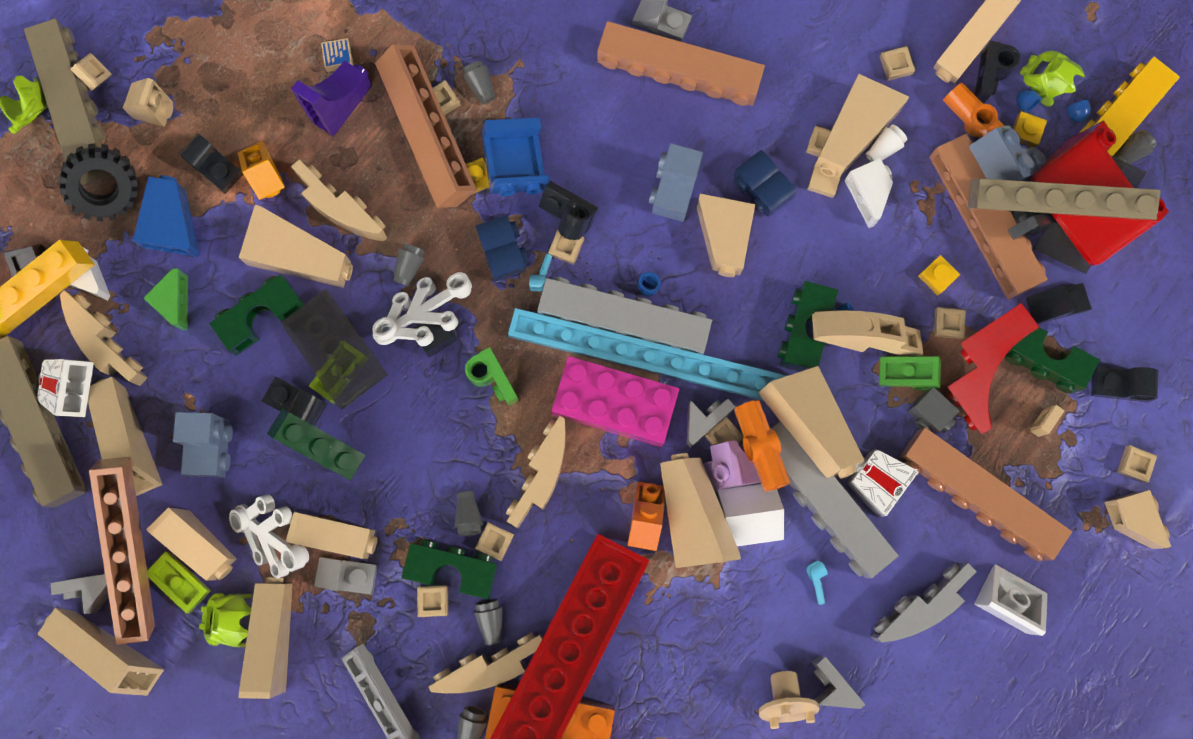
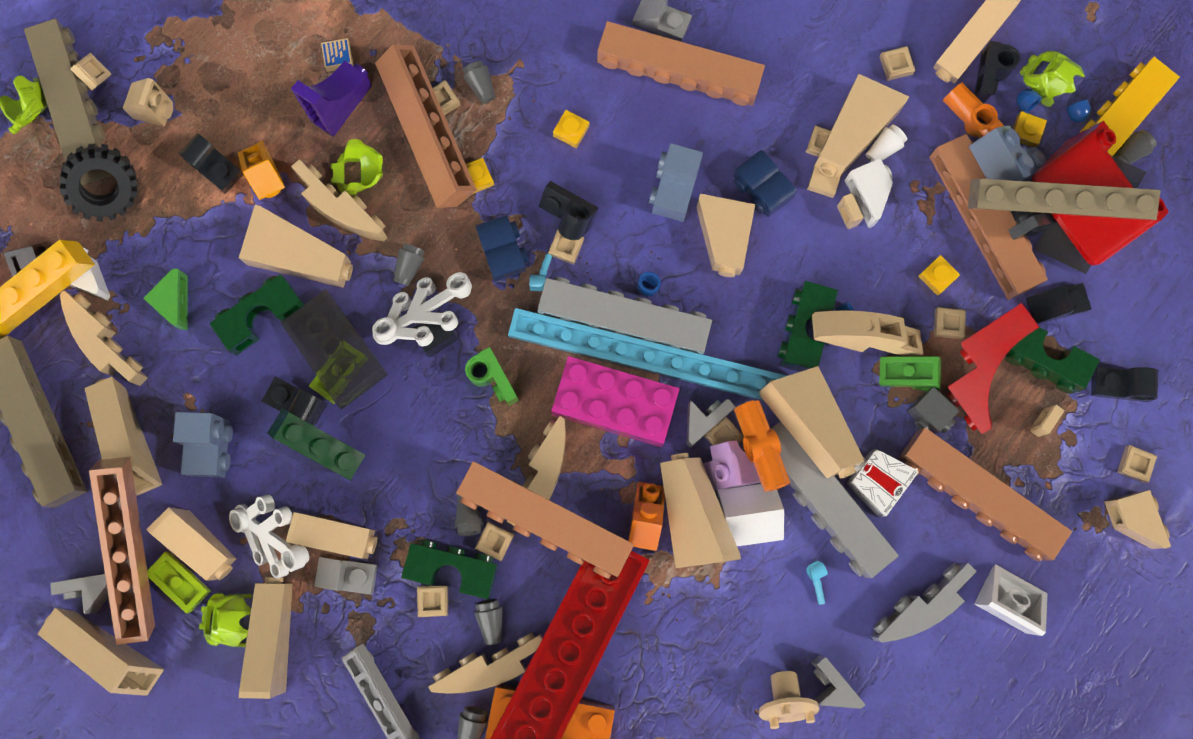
white torso [37,359,94,417] -> none
blue slope [133,175,199,257] -> none
blue panel [481,118,550,196] -> none
none -> lime helmet [331,139,383,195]
none -> nougat brick [456,461,634,579]
none -> yellow plate [553,110,590,149]
none -> tan tile [837,193,864,229]

